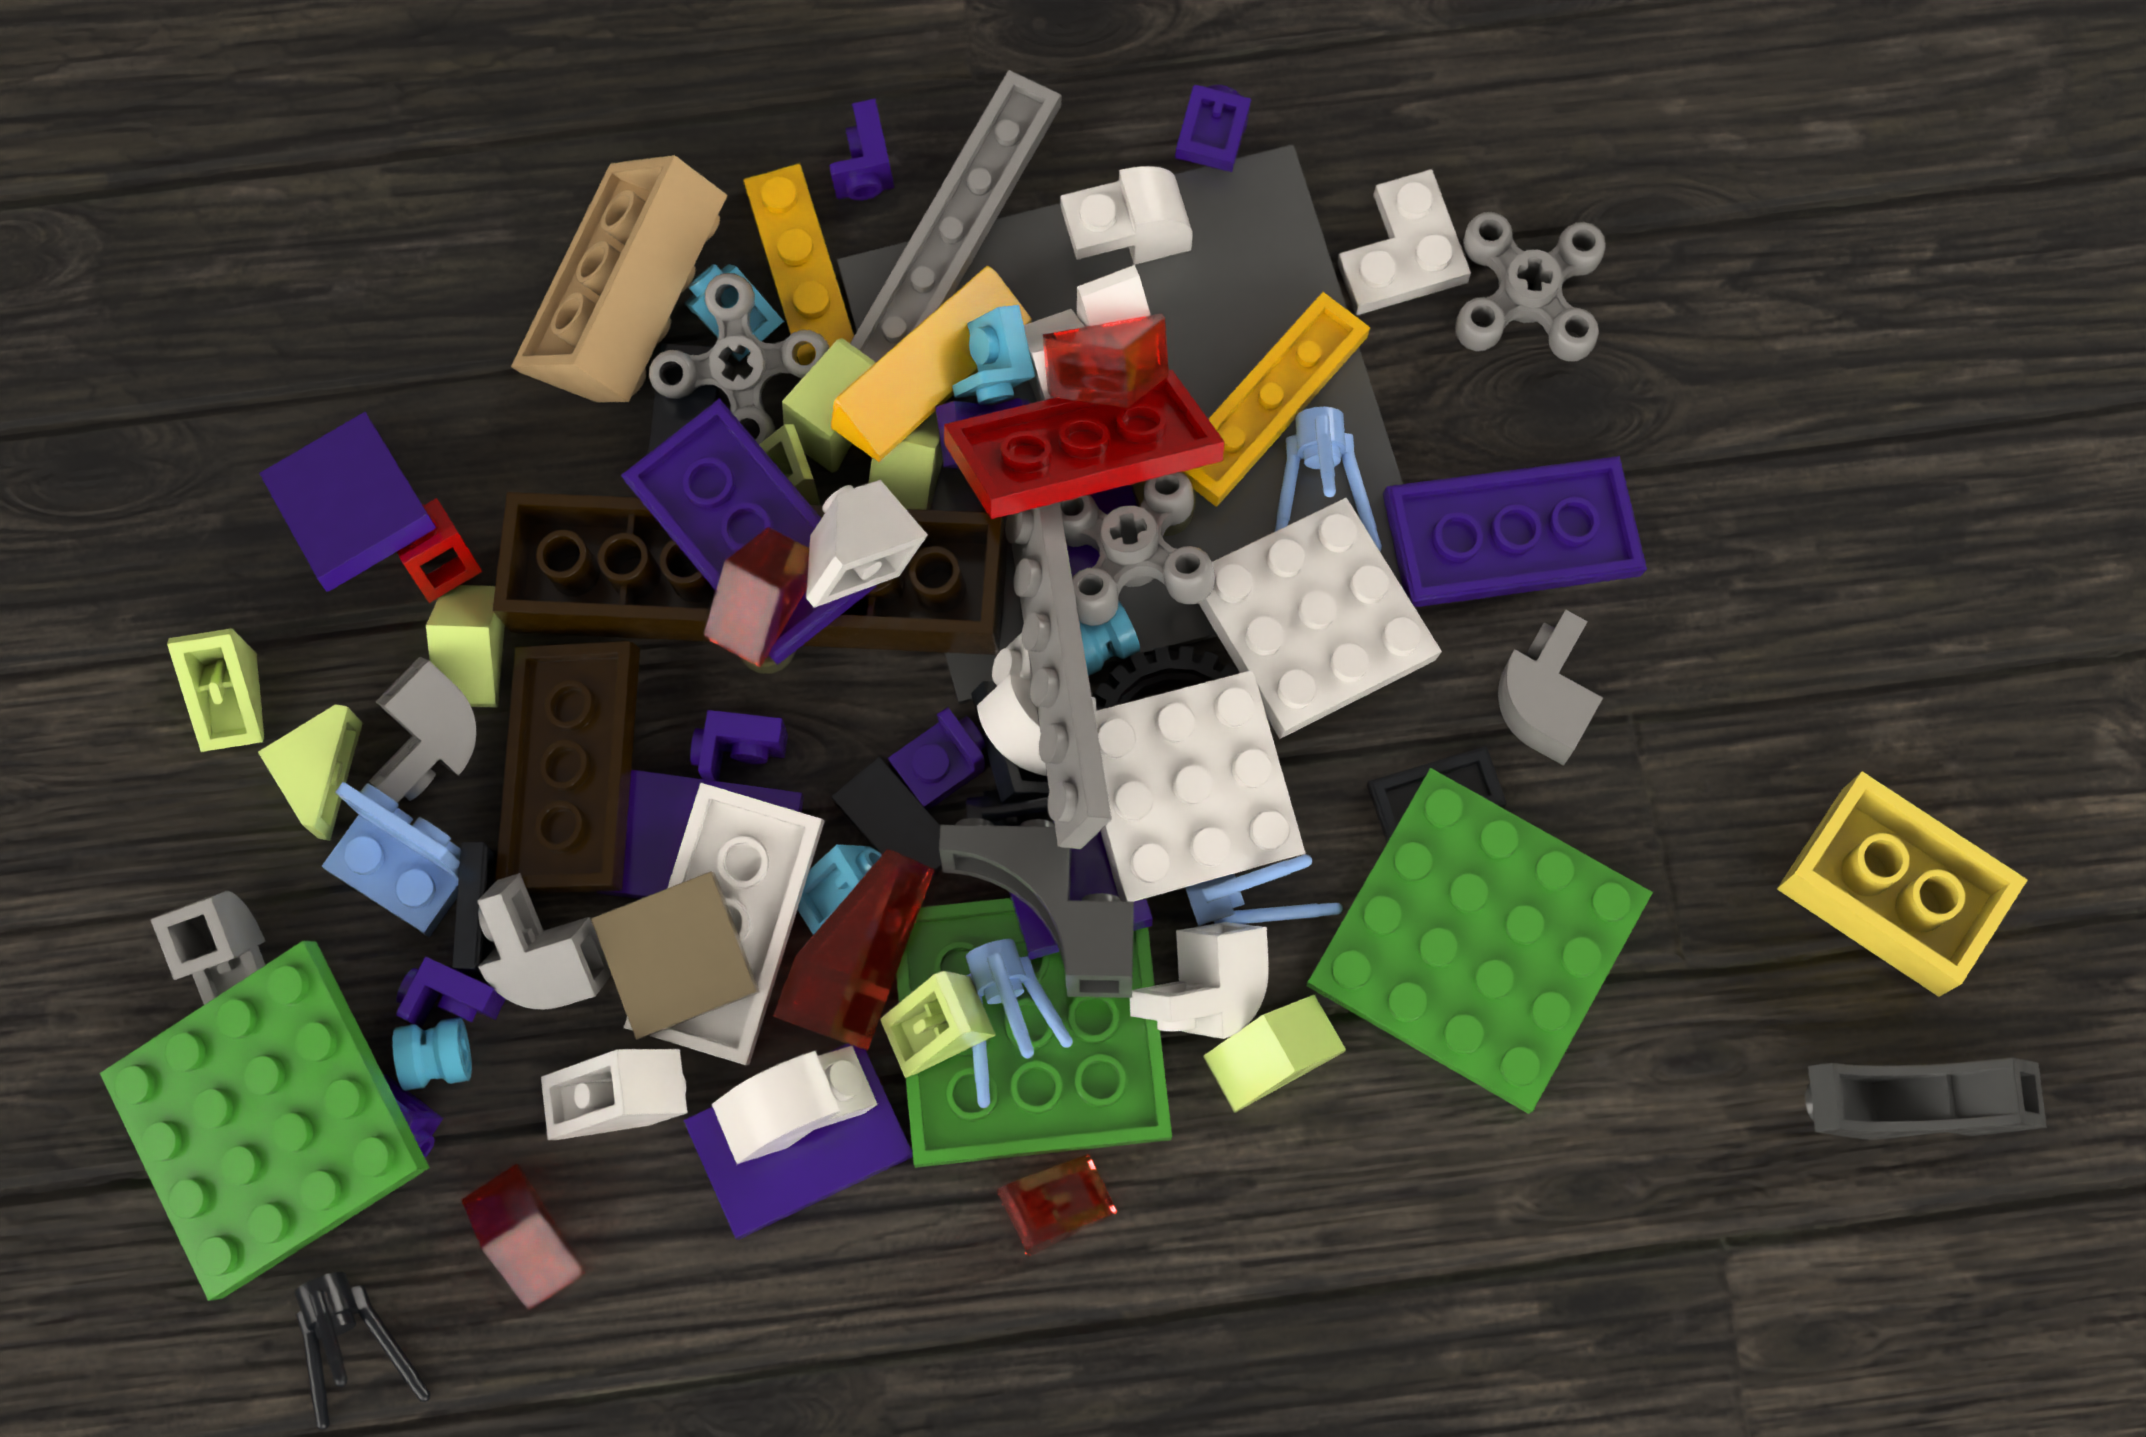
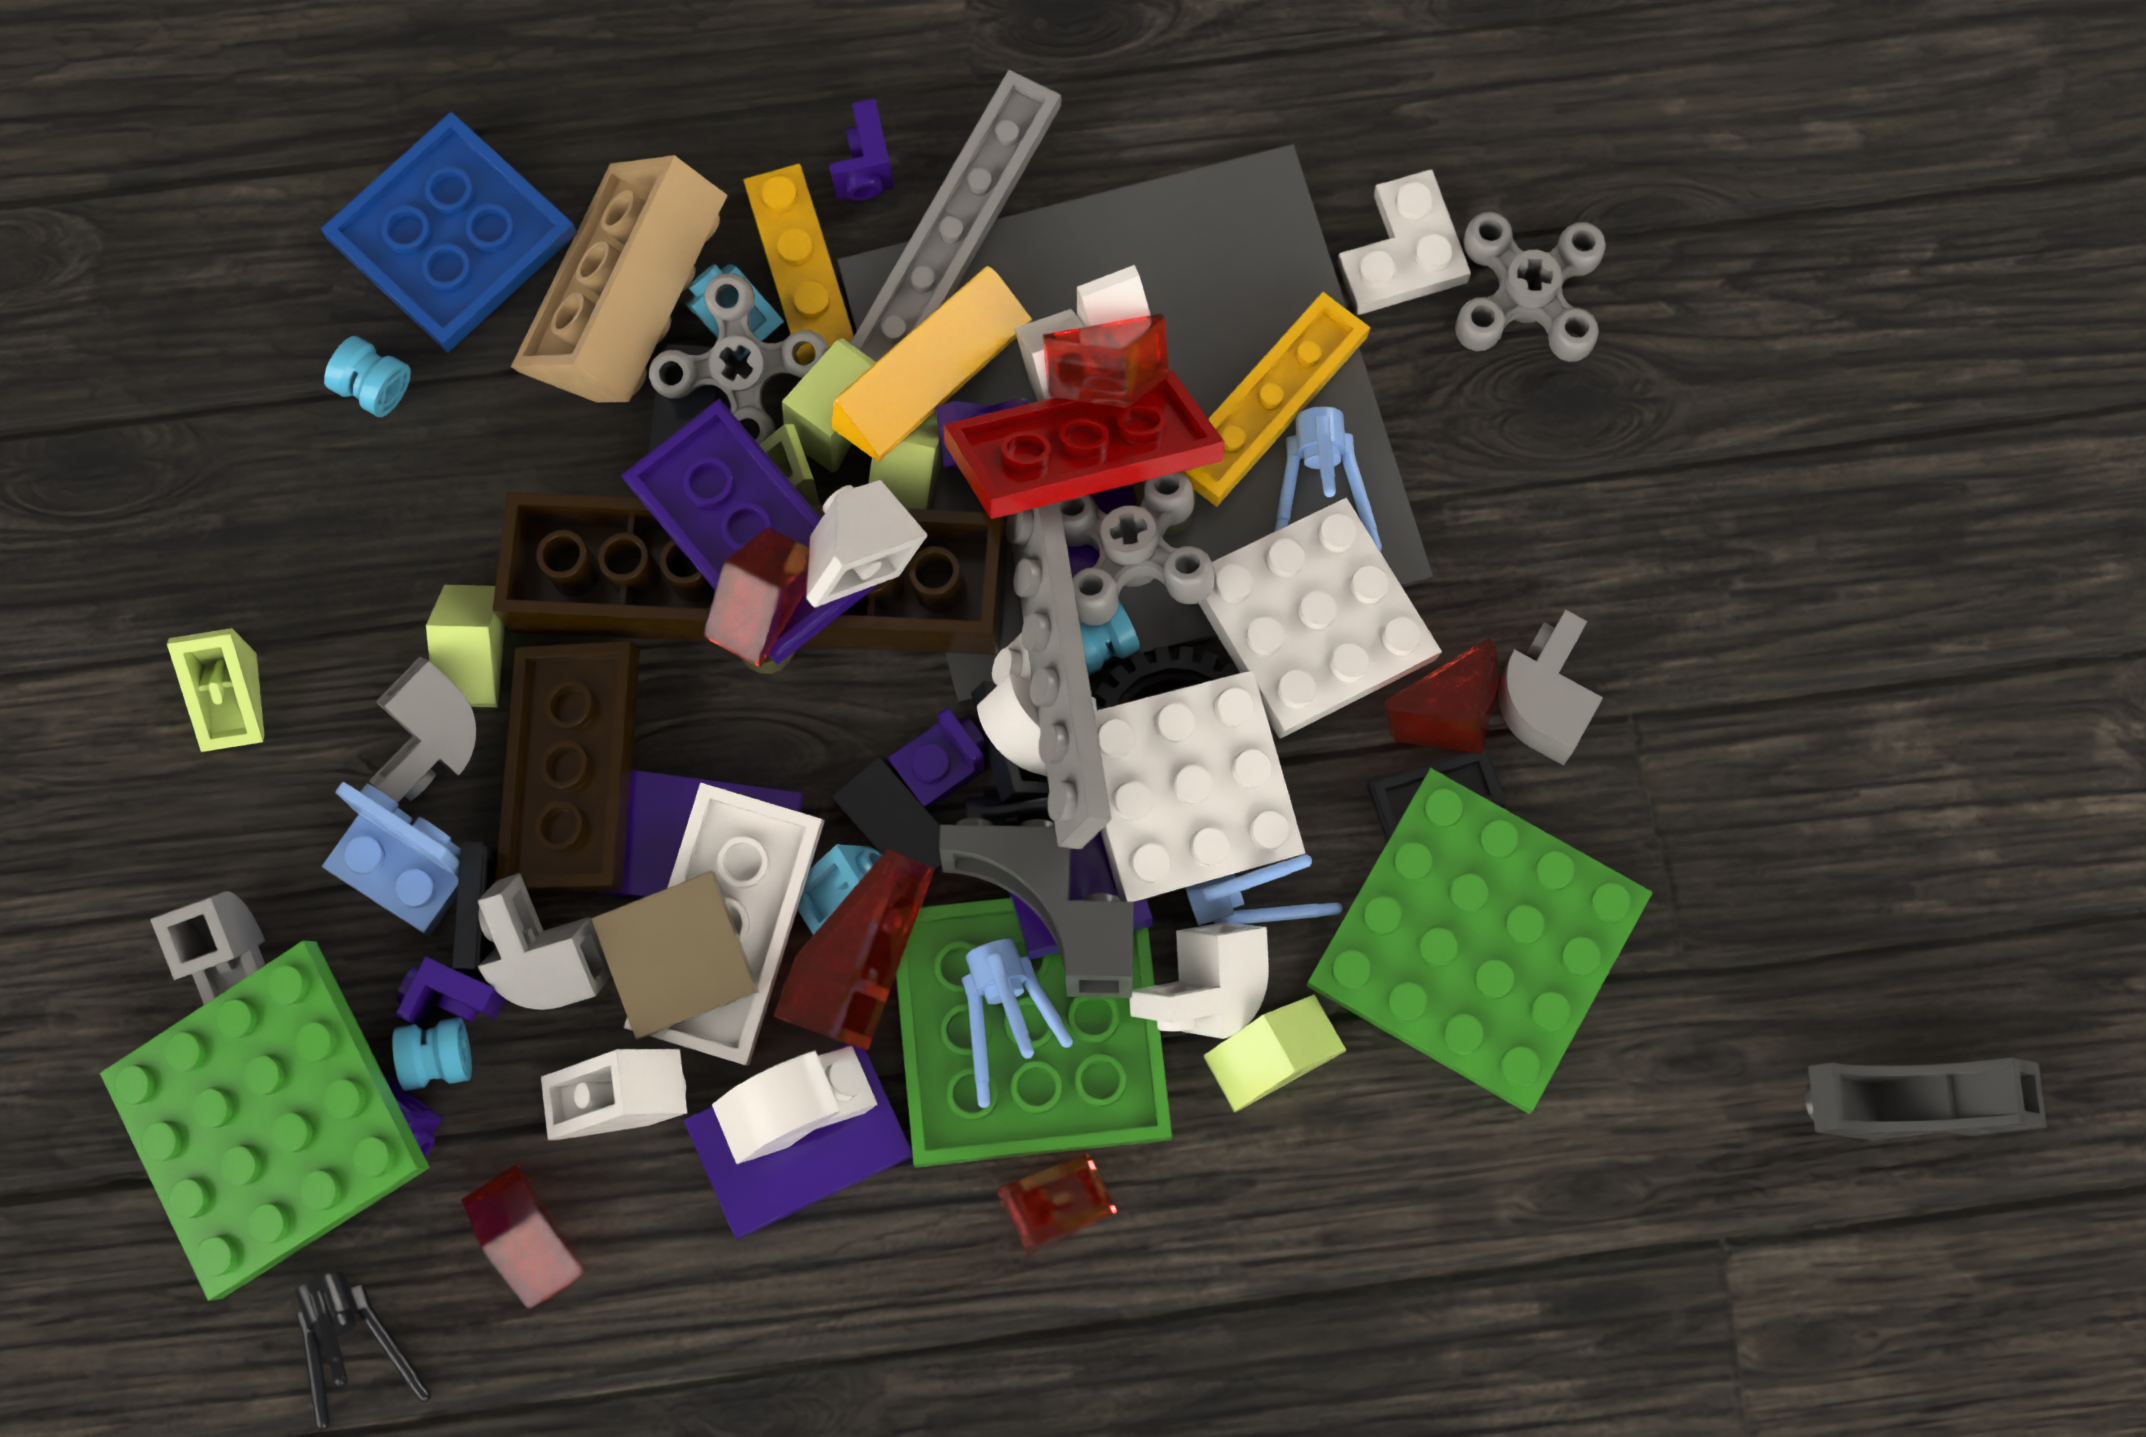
yellowish green slope [258,704,363,841] -> none
dark purple tile [259,412,436,592] -> none
red brick [397,498,483,603] -> none
dark purple bracket [690,710,788,781] -> none
yellowish green slope [880,971,996,1078] -> none
medium azure bracket [952,305,1035,405] -> none
white brick [1060,166,1193,265] -> none
dark purple bracket [1175,84,1251,172] -> none
dark purple tile [1383,456,1647,607] -> none
light yellow brick [1777,772,2027,997] -> none
none -> blue plate [321,112,577,353]
none -> medium azure wheel [324,336,410,417]
none -> clear red slope [1385,638,1499,753]

